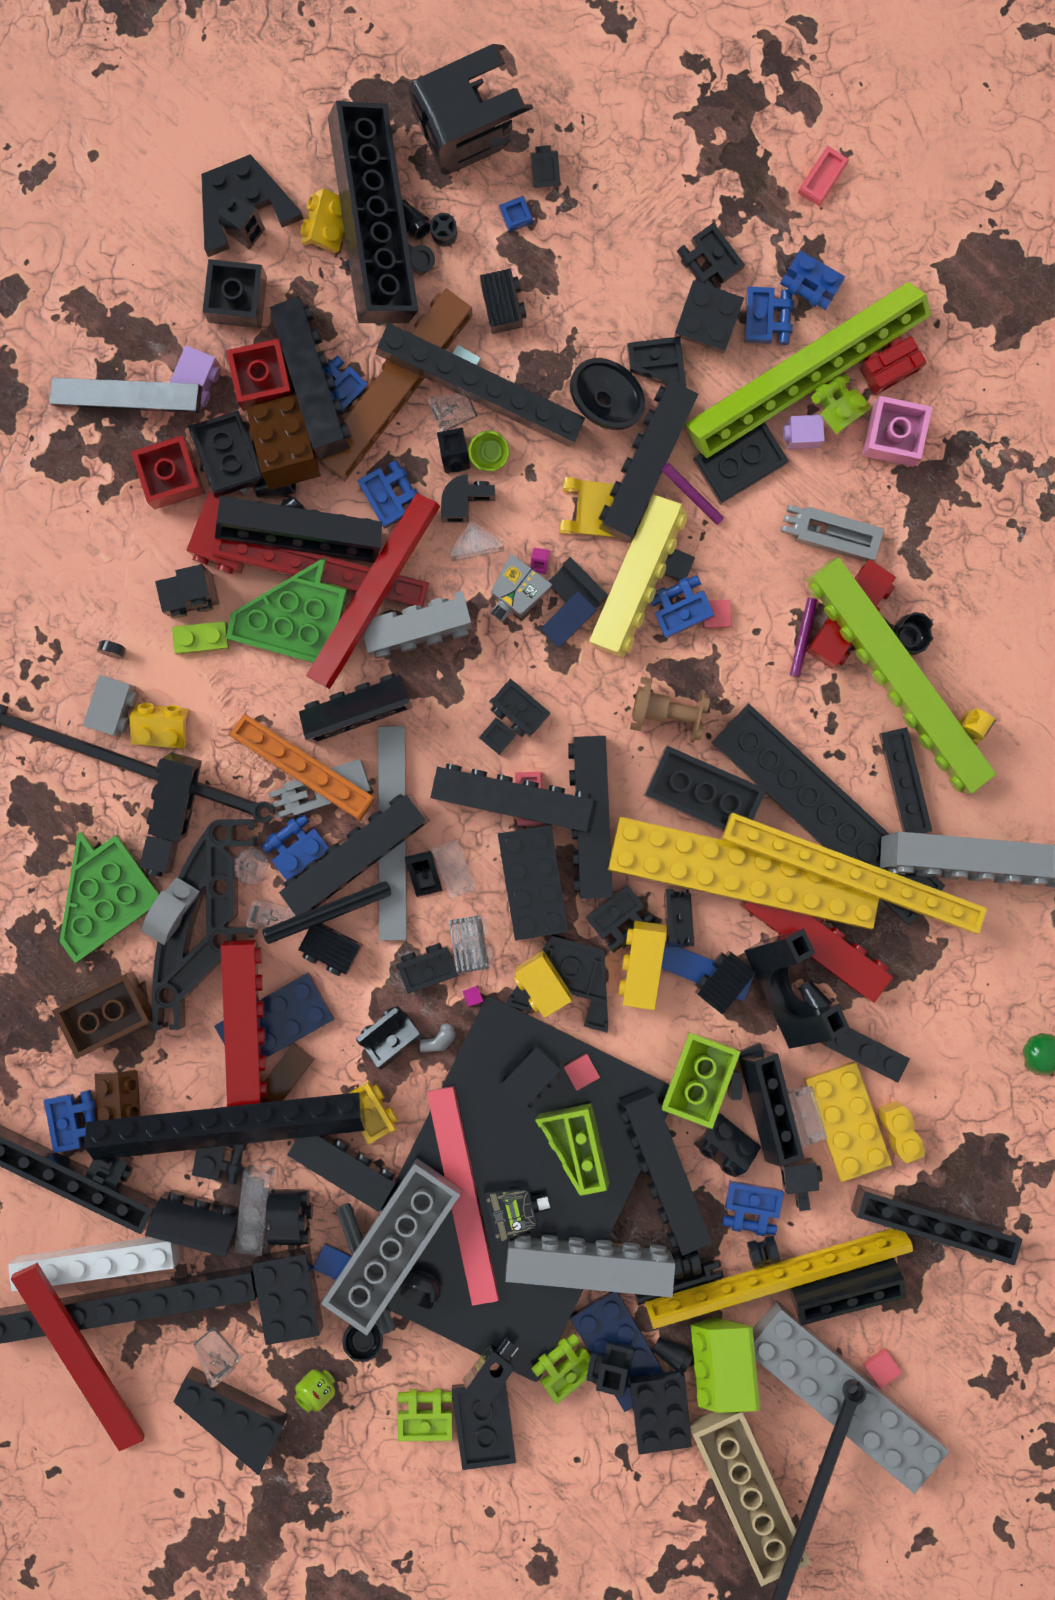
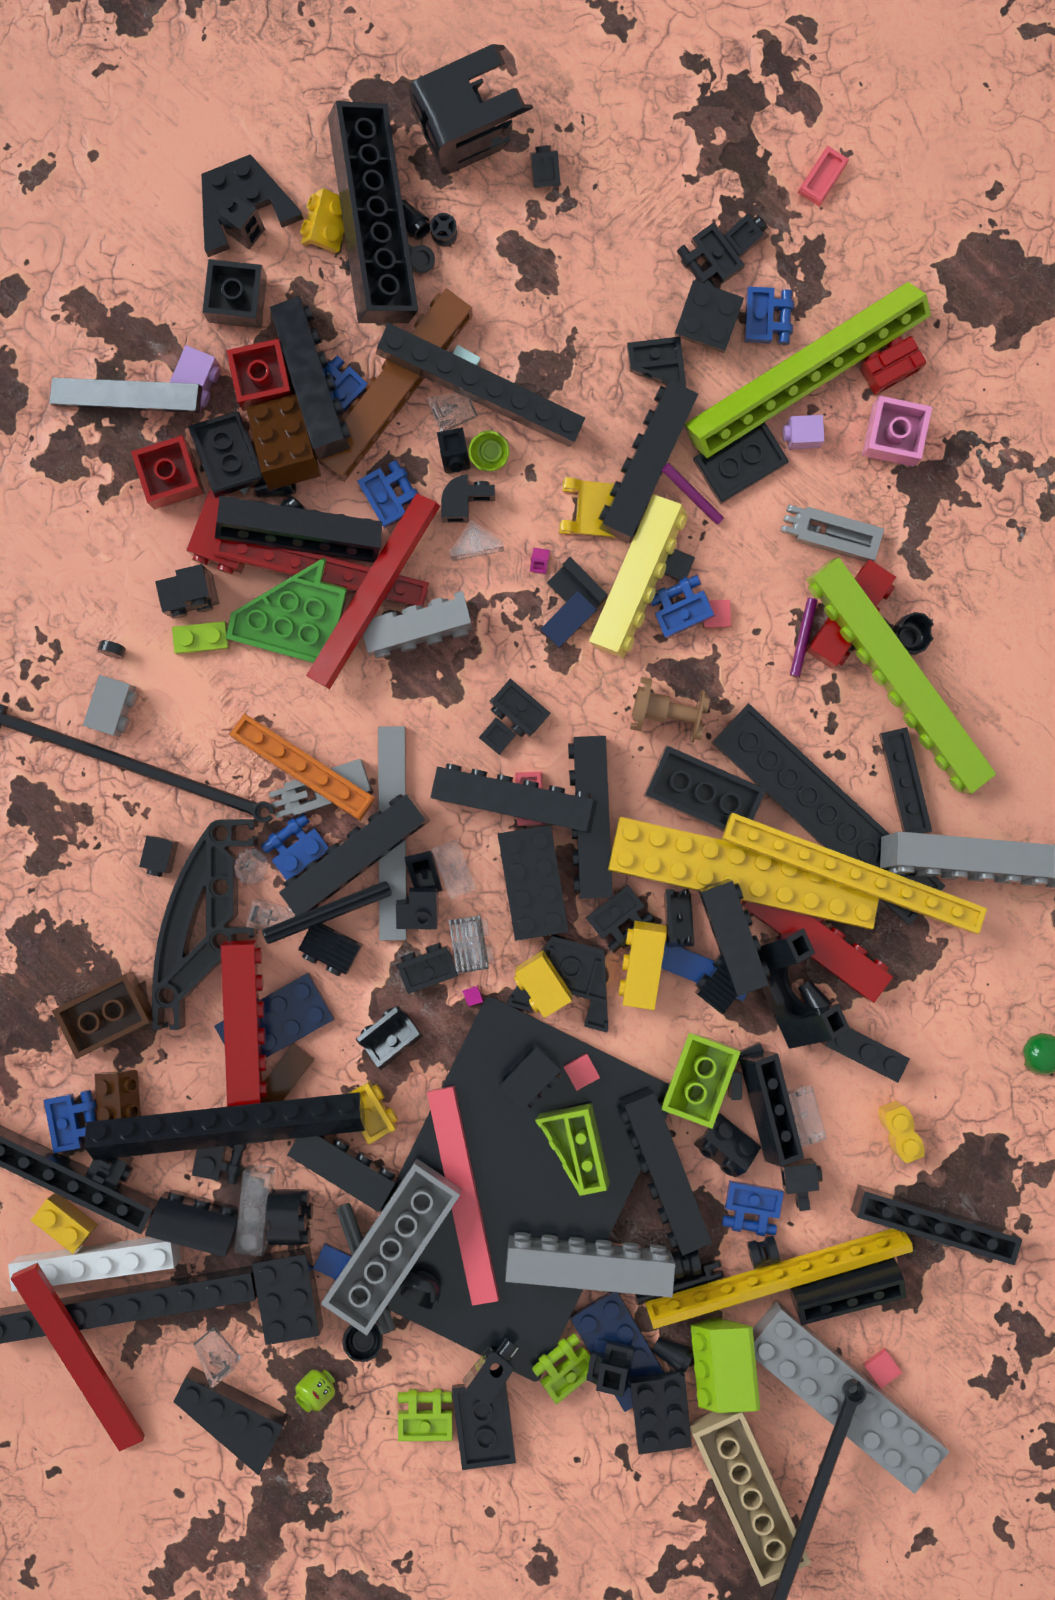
bright green wing [59,832,160,963] -> none
yellow bracket [129,703,189,749] -> none
light grey brick [141,877,199,945] -> none
black brick [146,752,202,843] -> none
black slope [299,673,413,743] -> none
light grey arm [420,1023,456,1052] -> none
black brick [480,268,527,334] -> none
black torso [484,1184,551,1244] -> none
light grey torso [490,554,552,623] -> none
blue tile [499,196,533,233] -> none
black dish [570,358,645,430] -> none
blue plate [780,250,846,310] -> none
yellow plate [804,1061,892,1182] -> none
lime plate [811,374,872,434] -> none
yellow leg [959,708,996,745] -> none
none -> yellow brick [30,1193,98,1254]
none -> black brick [396,888,439,929]
none -> black brick [698,879,770,996]
none -> black bracket [723,213,769,257]

